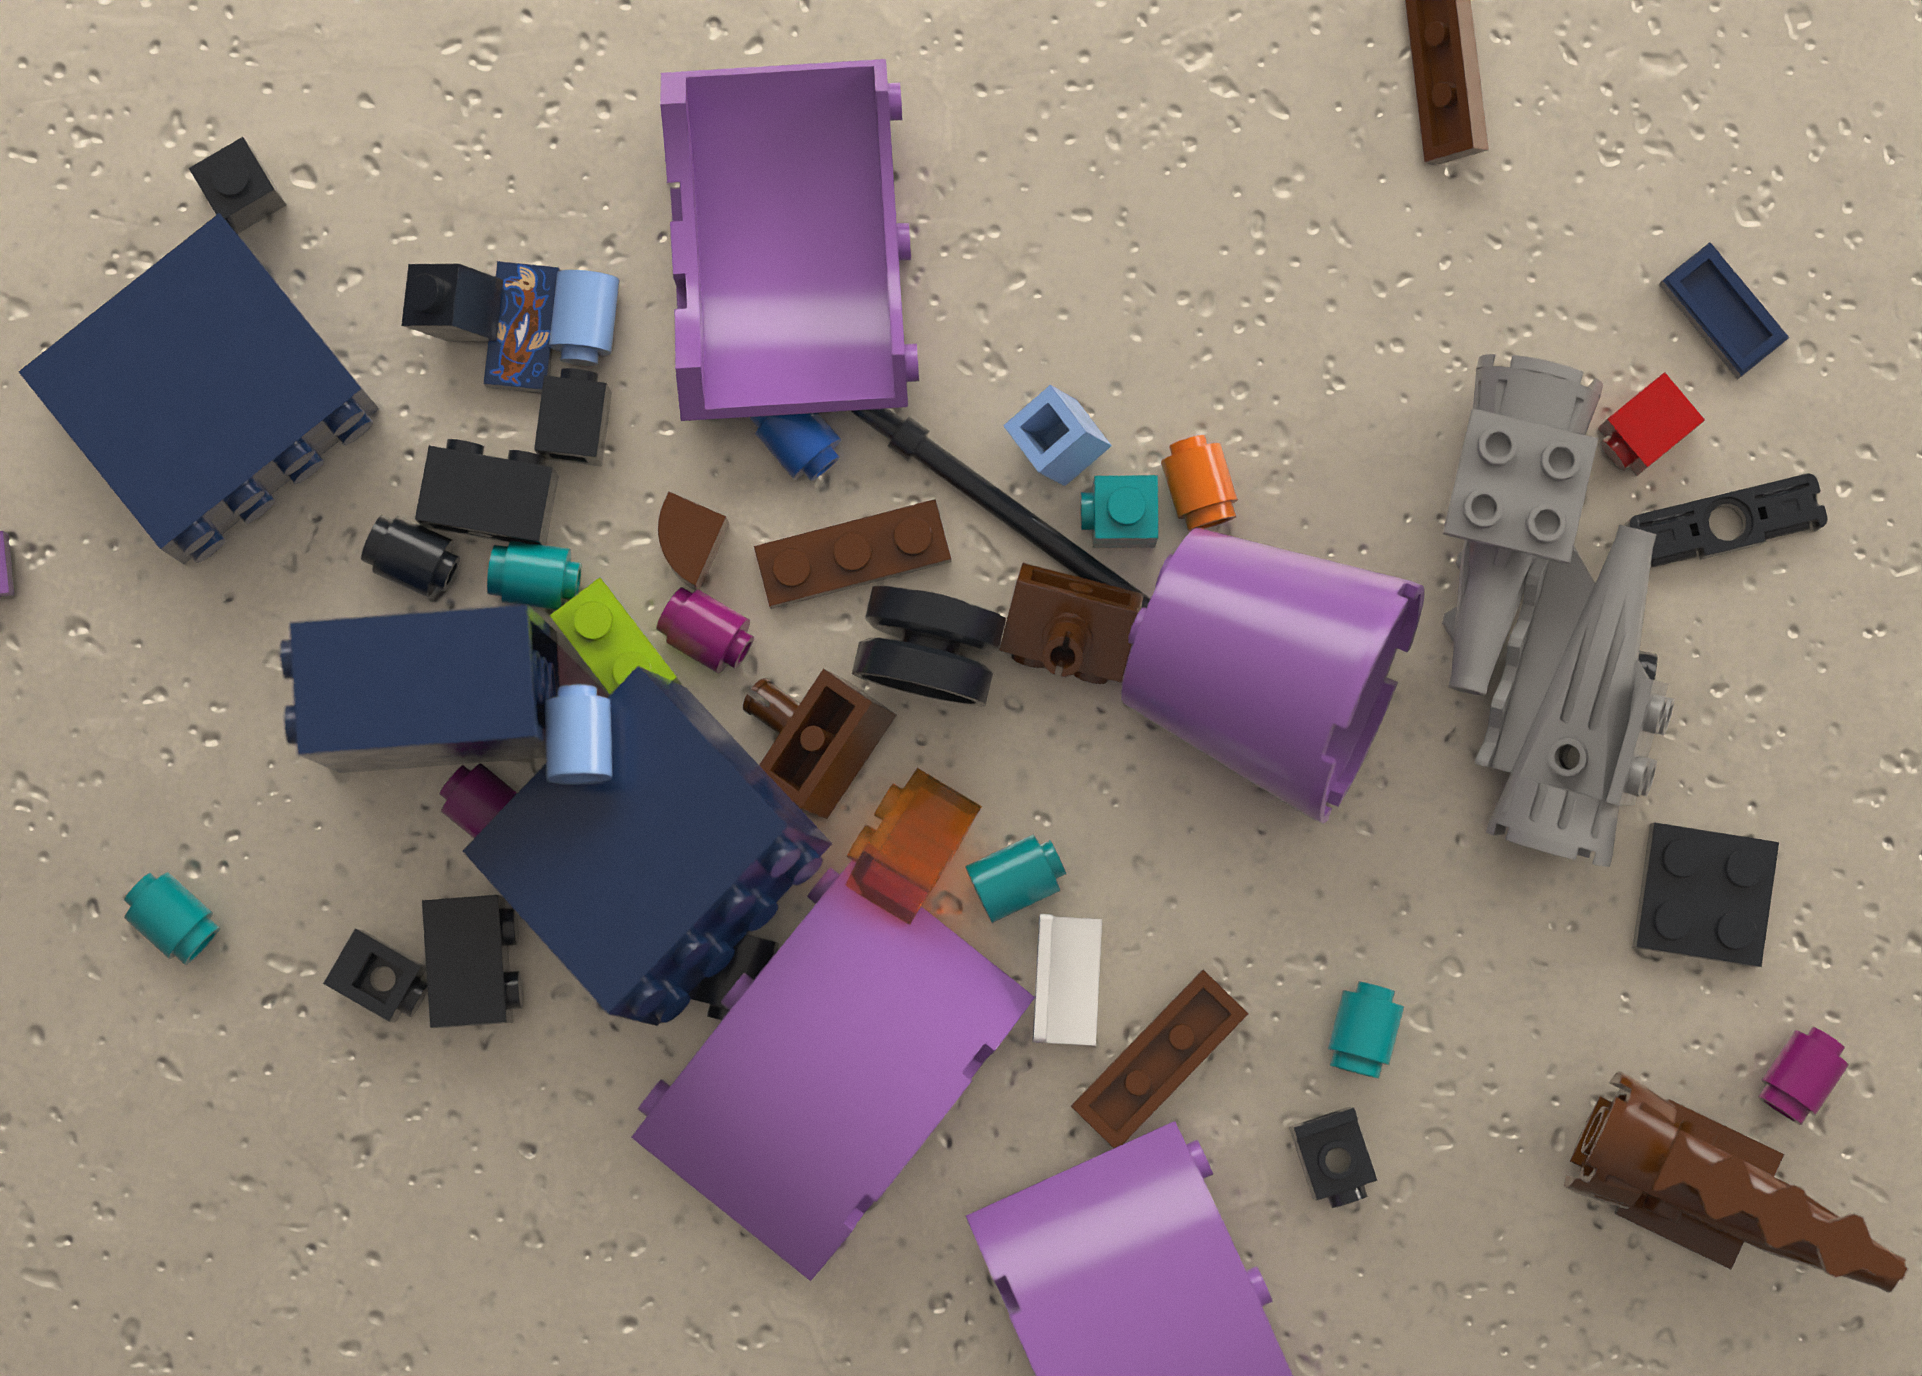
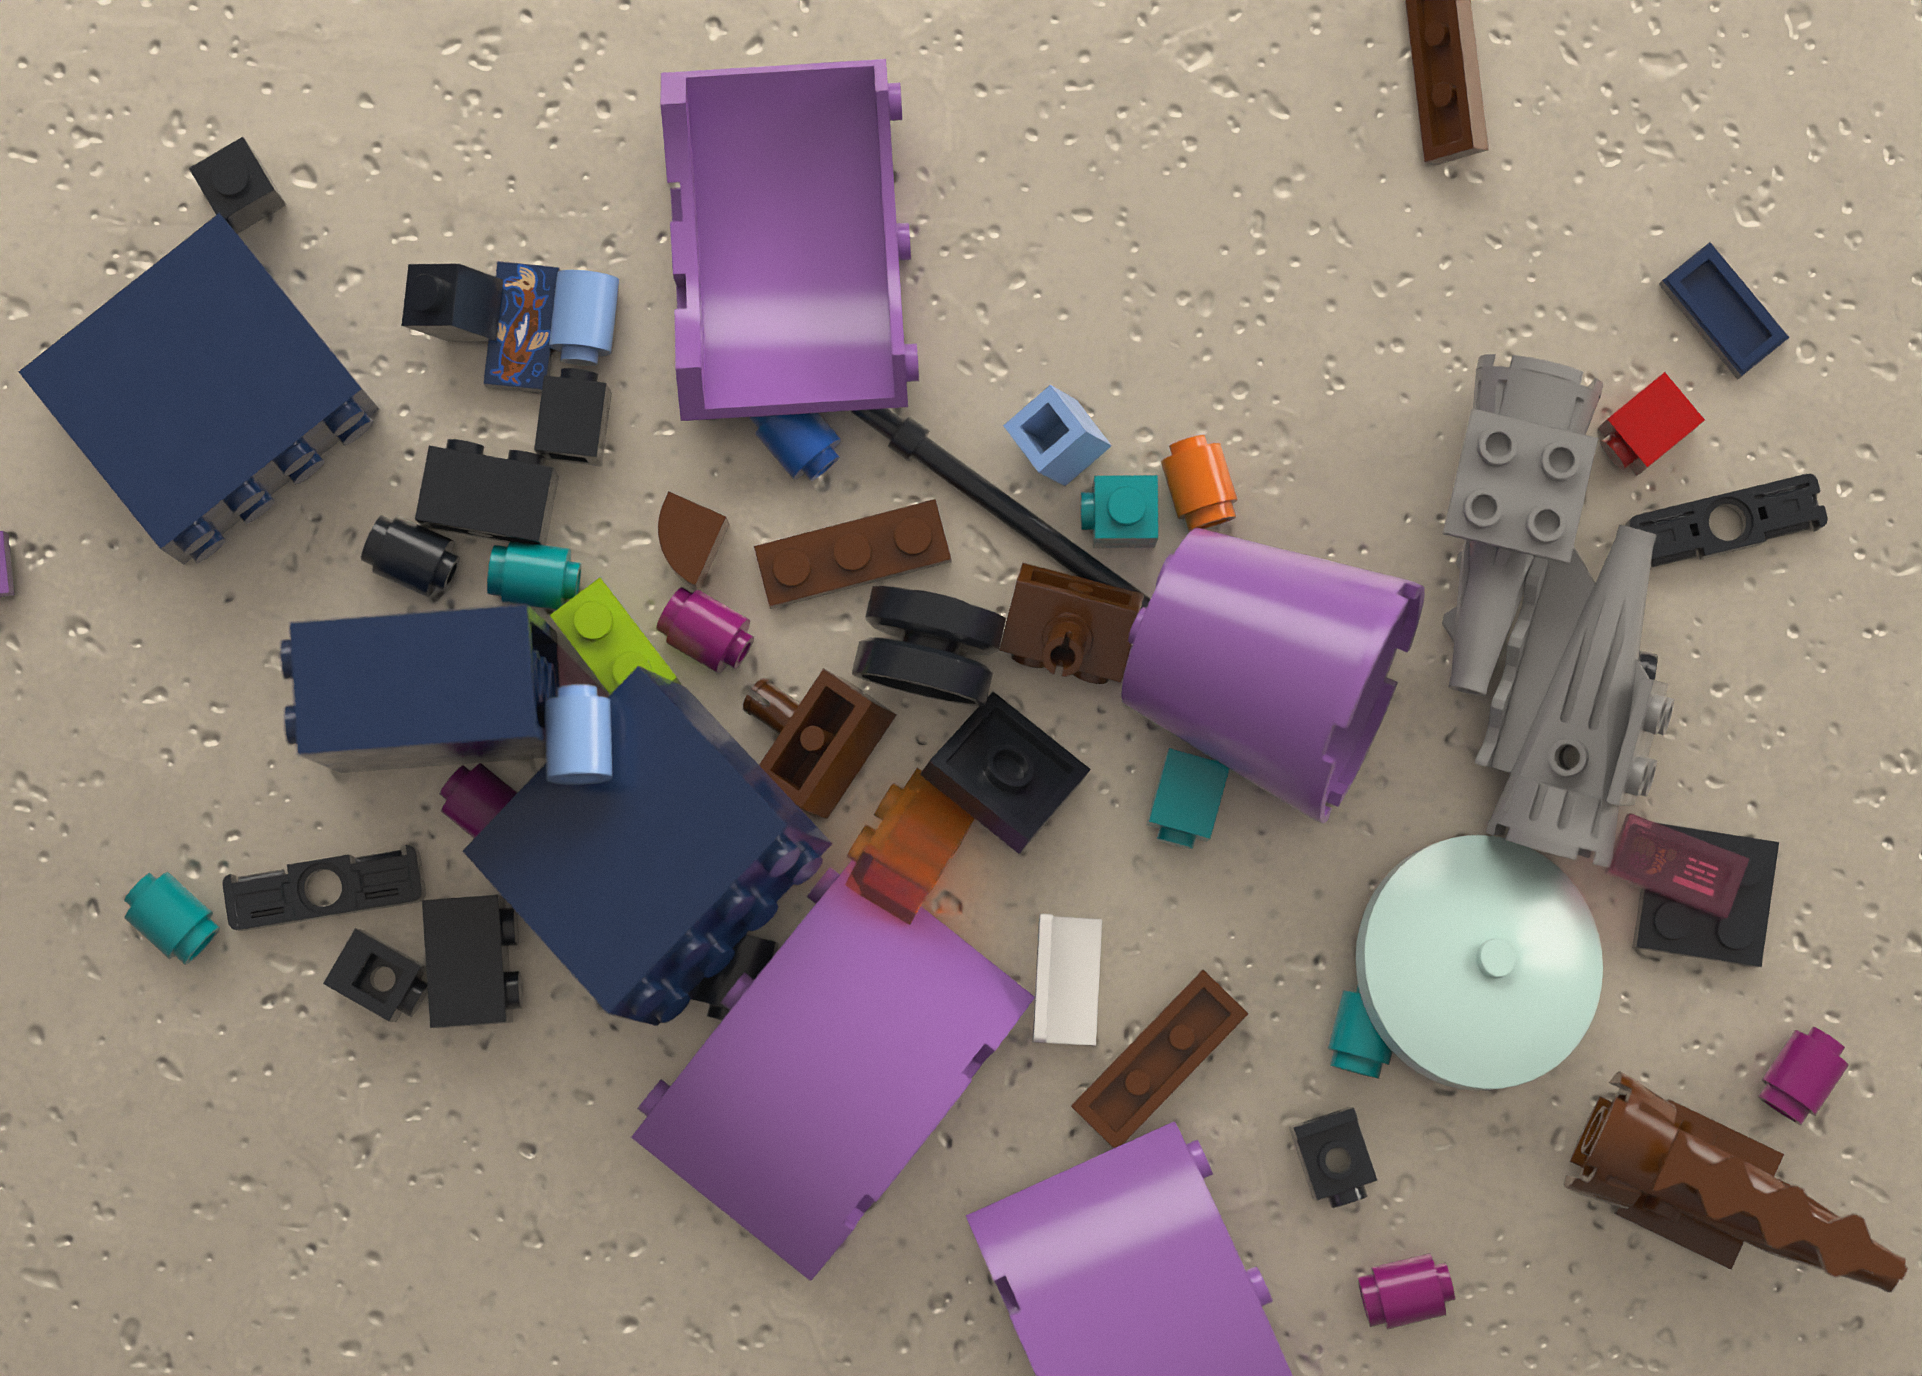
teal brick [965,834,1066,923] -> none
none -> black piece [222,845,426,931]
none -> black plate [920,691,1091,854]
none -> teal brick [1146,748,1230,849]
none -> light aqua dish [1356,835,1603,1091]
none -> magenta brick [1357,1253,1455,1330]
none -> clear pink tile [1605,813,1749,919]

